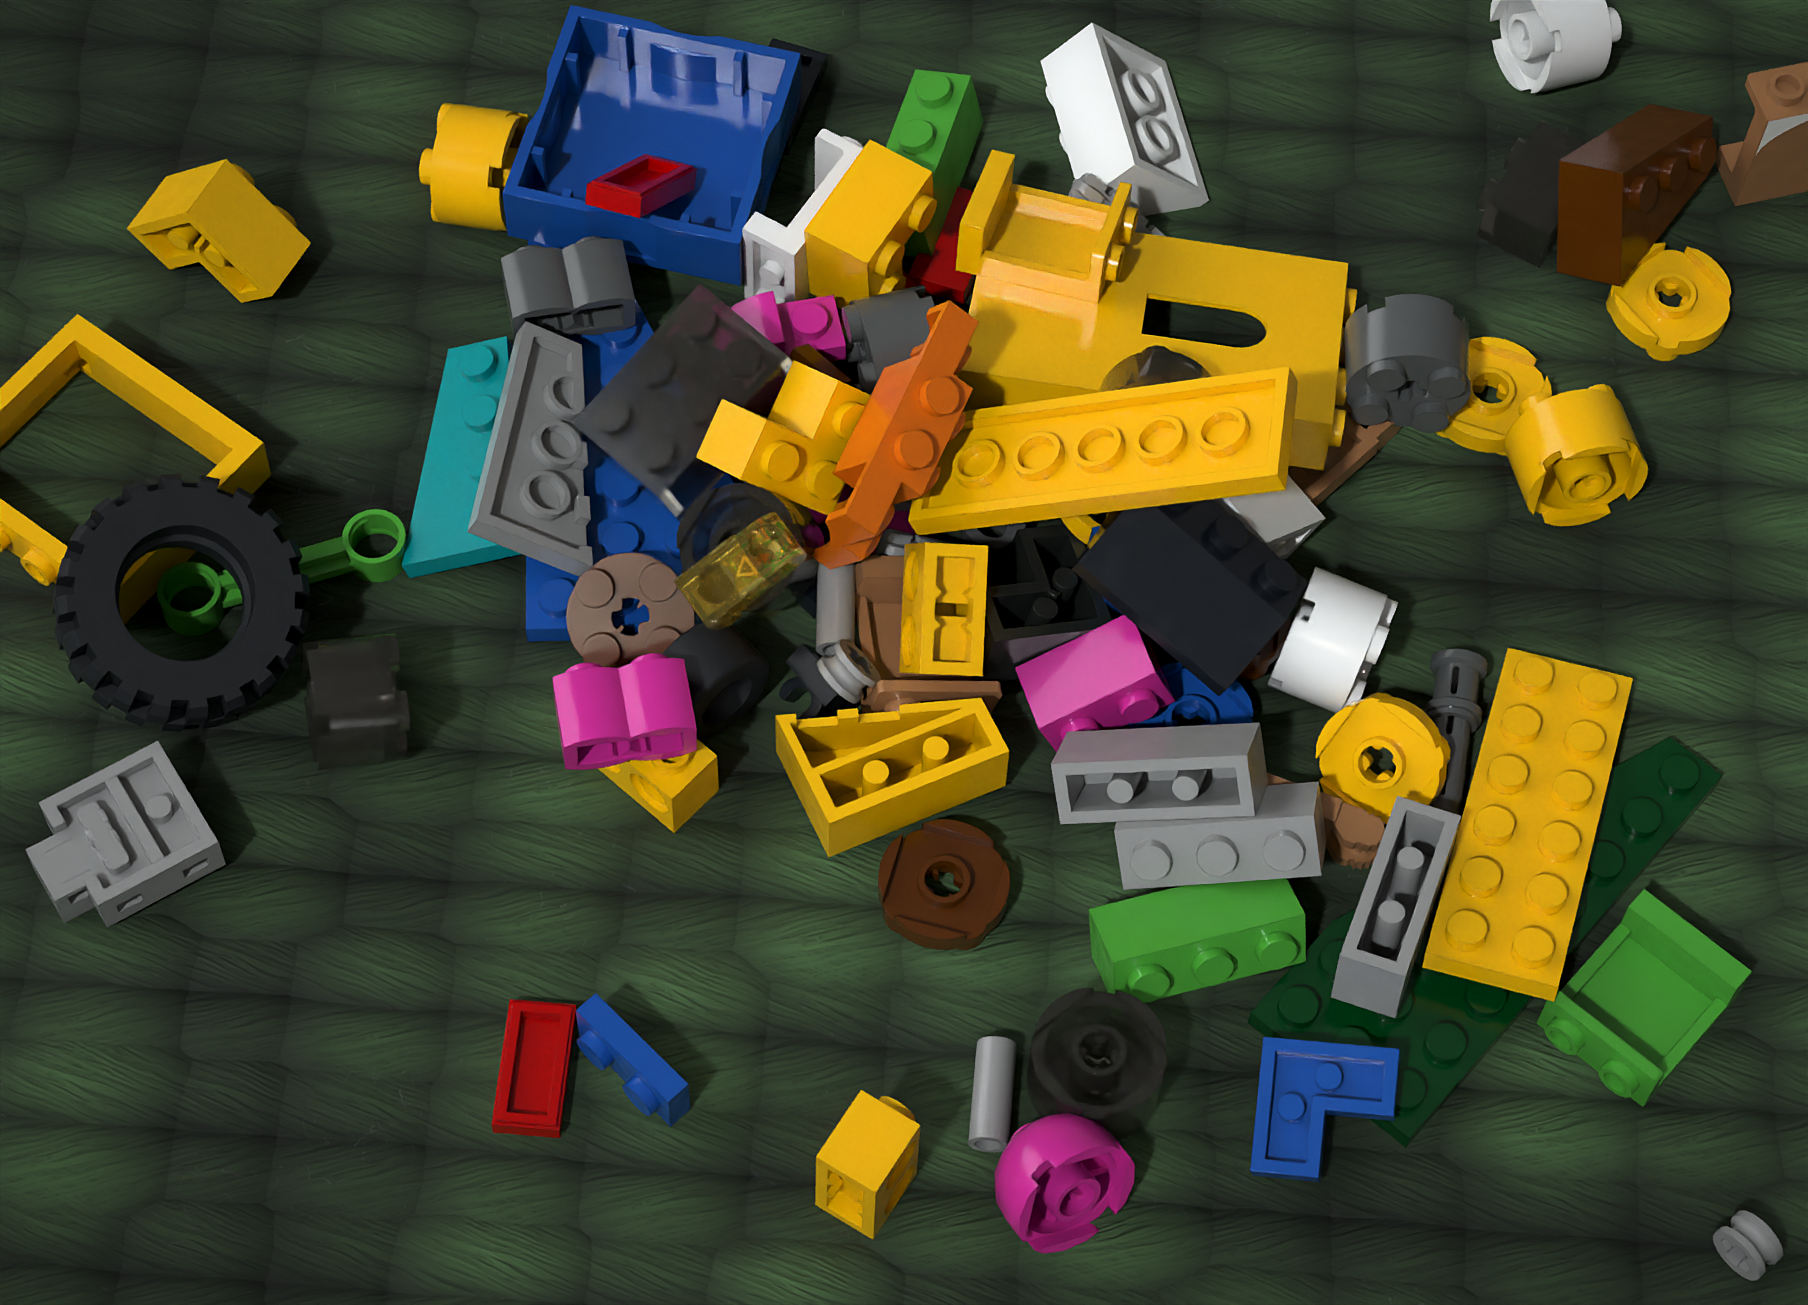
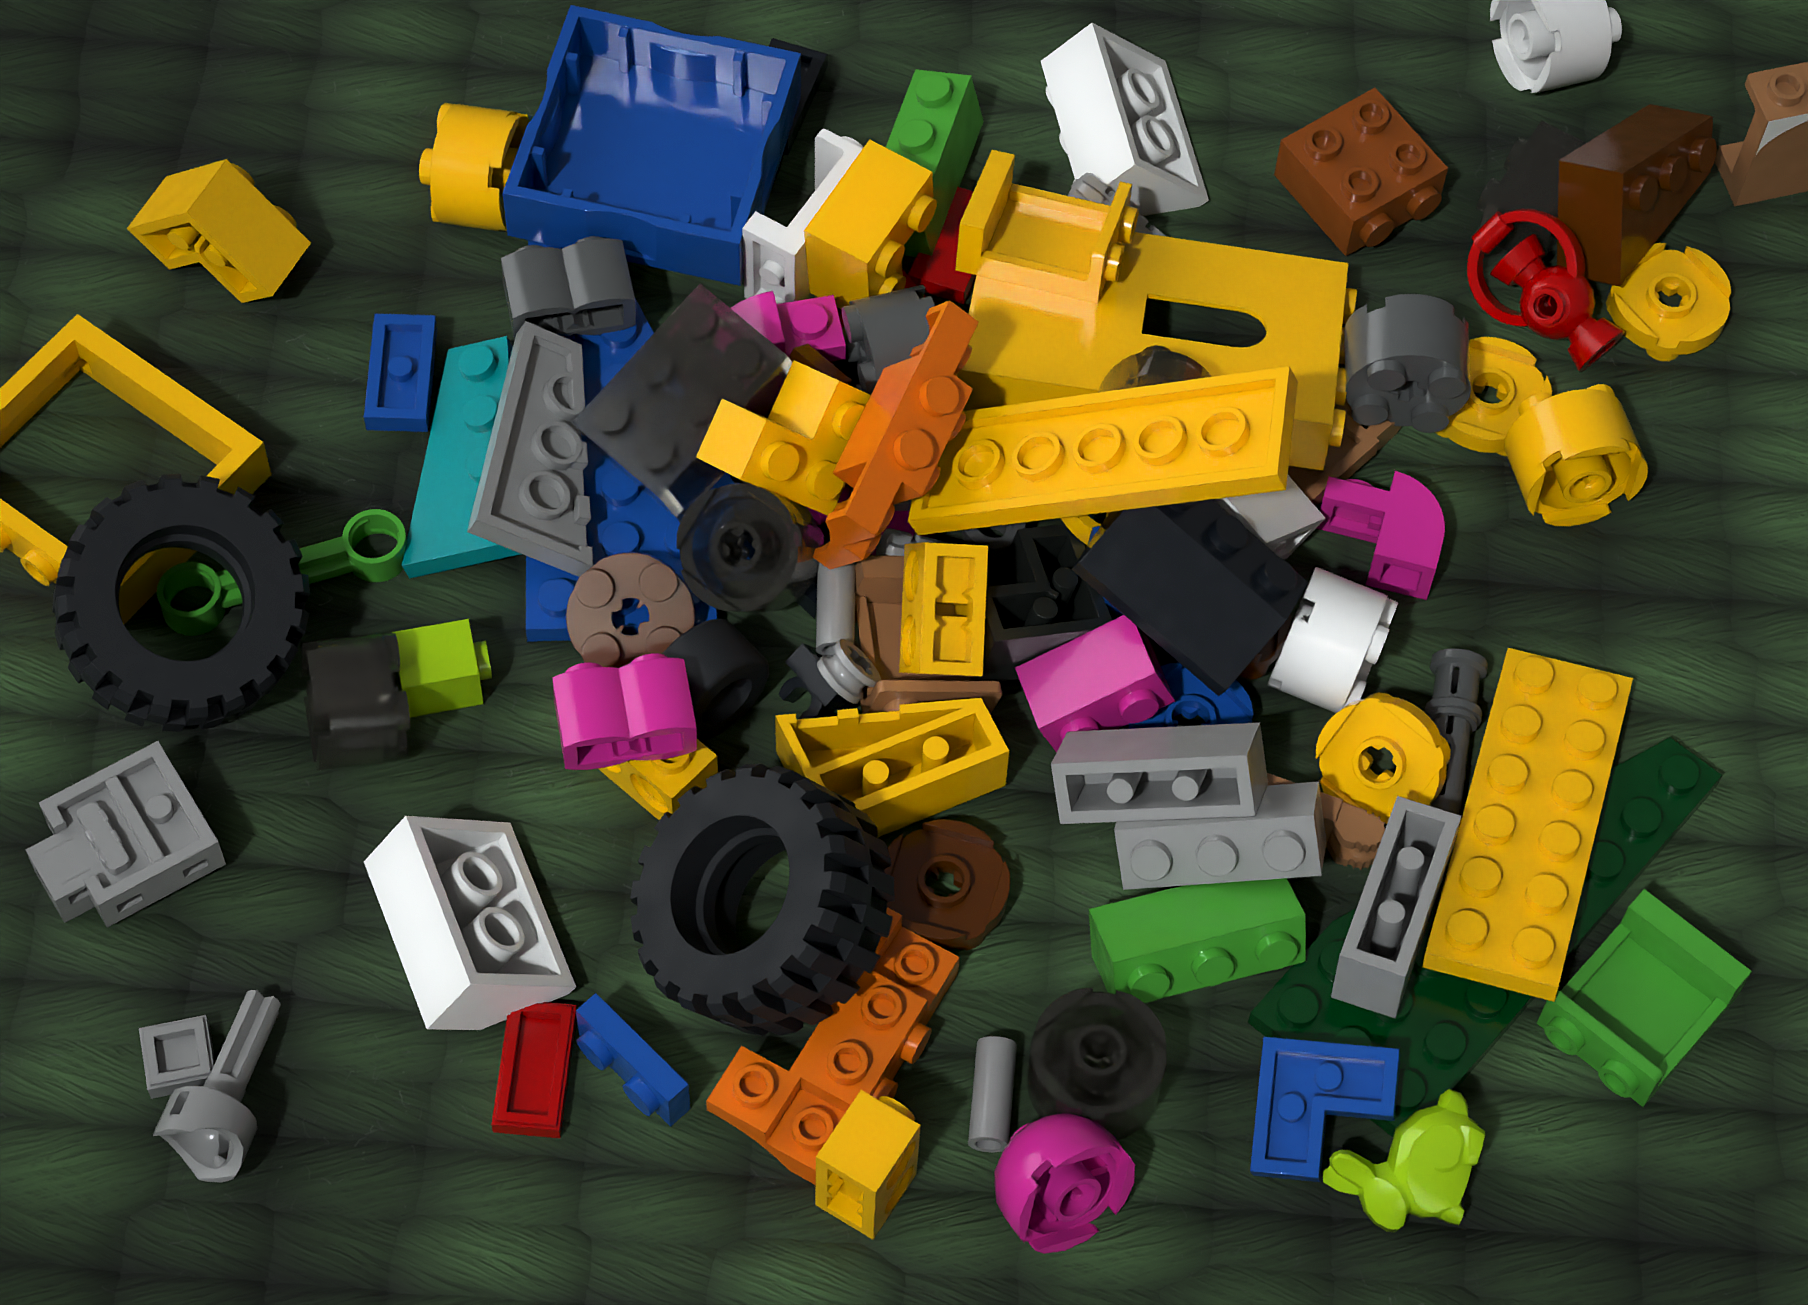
red tile [585,154,697,218] -> none
clear yellow leg [674,512,807,630] -> none
light grey bush [1713,1210,1783,1281] -> none
none -> light grey tile [139,1015,215,1099]
none -> light grey piece [153,990,281,1183]
none -> blue plate [364,314,438,432]
none -> white slope [364,816,576,1030]
none -> lime brick [392,619,492,718]
none -> black tyre [630,764,895,1036]
none -> orange bracket [706,907,960,1185]
none -> dark orange brick [1274,87,1448,256]
none -> dark pink brick [1316,471,1445,600]
none -> lime animal [1323,1089,1485,1232]
none -> red piece [1467,209,1625,372]

